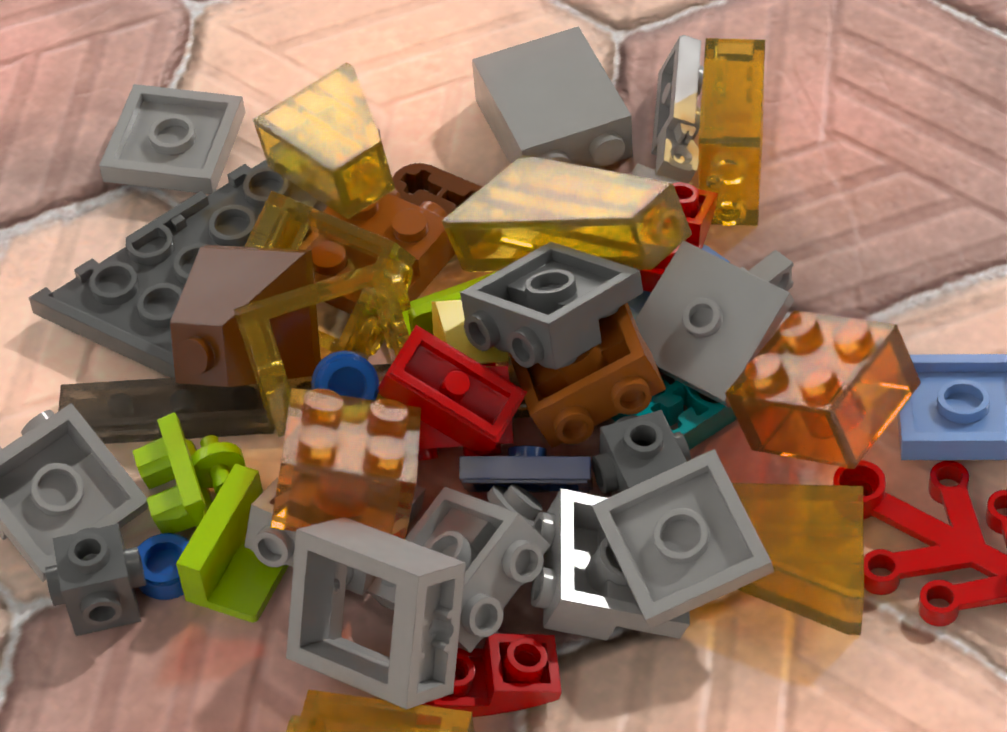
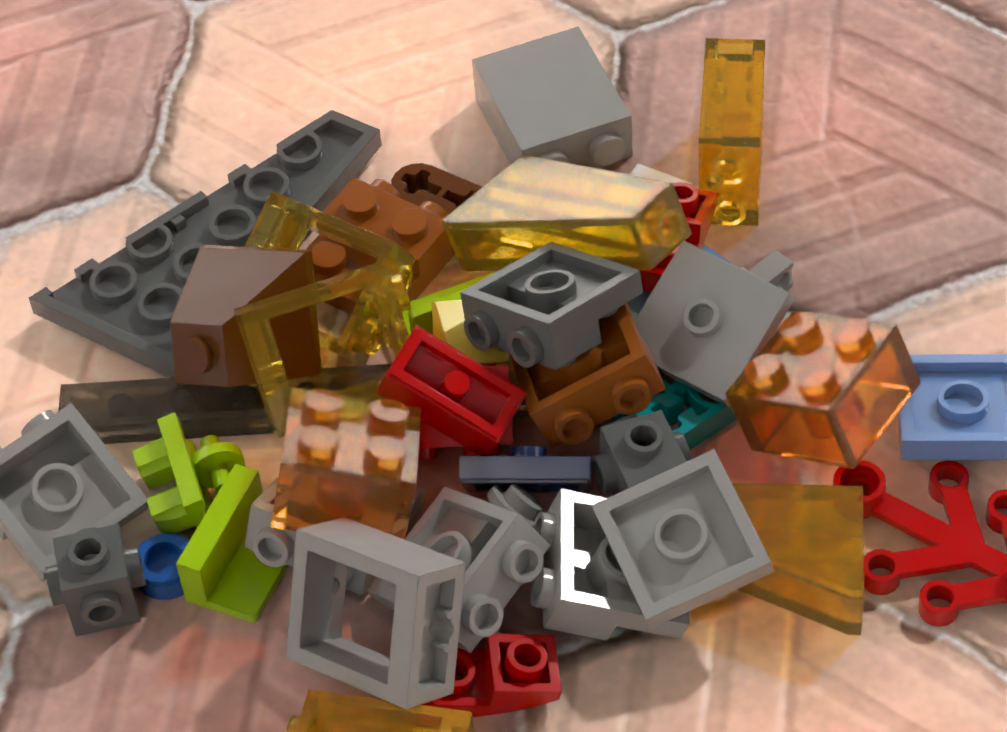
light grey plate [99,84,246,194] -> none
clear yellow slope [253,62,395,219] -> none
blue tile [312,351,379,418] -> none
light grey hinge [651,35,706,184] -> none

